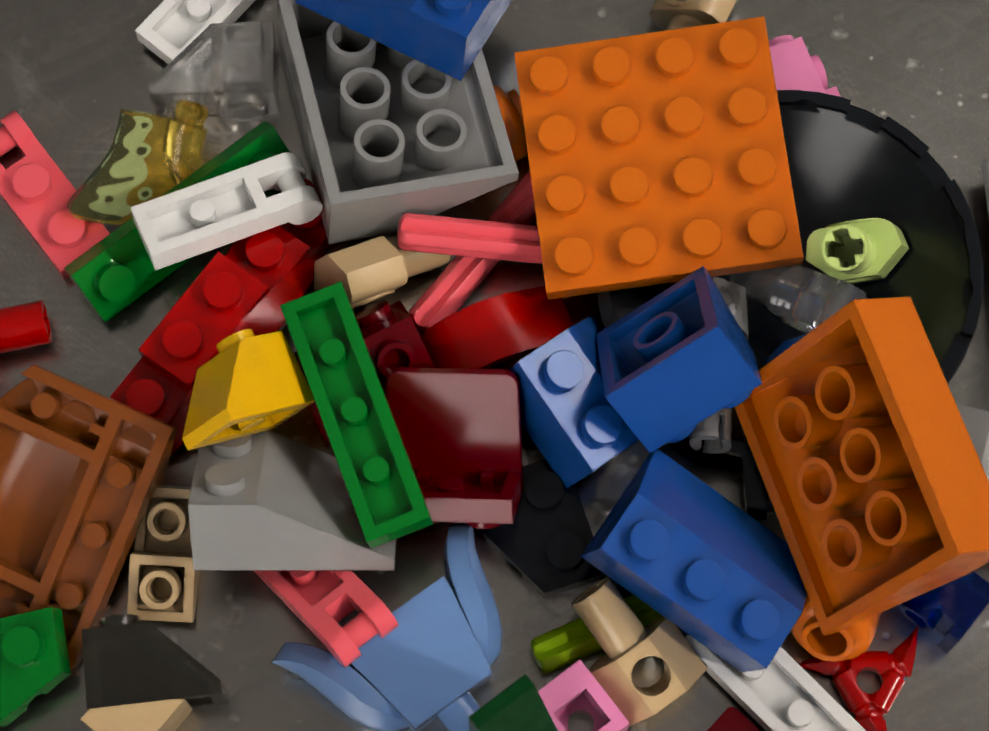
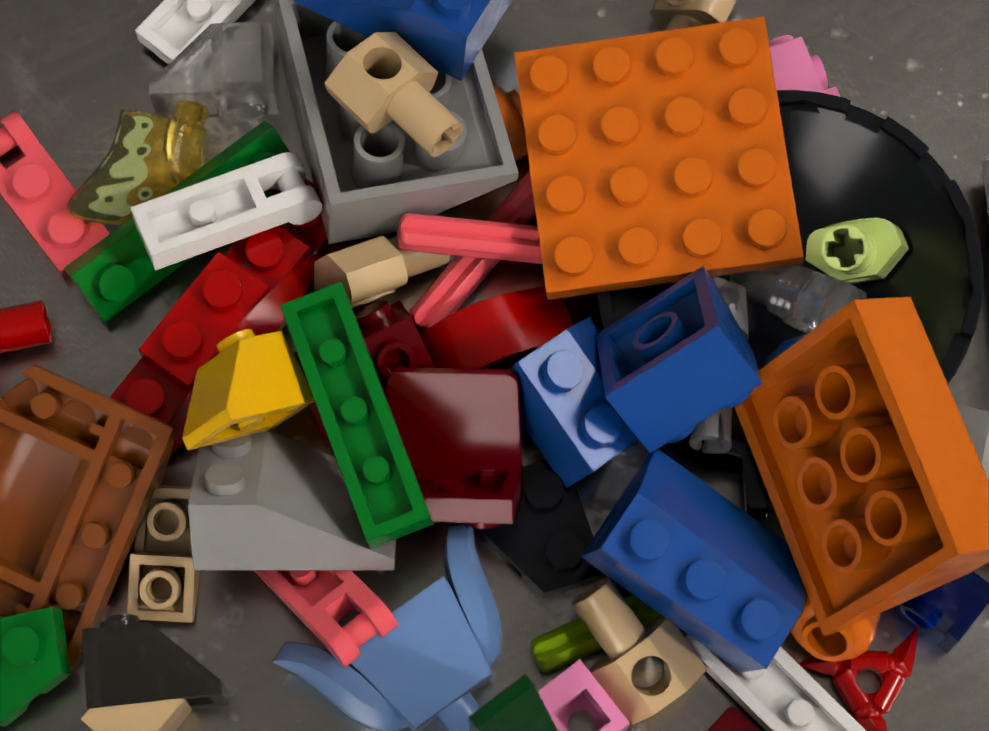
none -> tan piece [324,32,463,157]

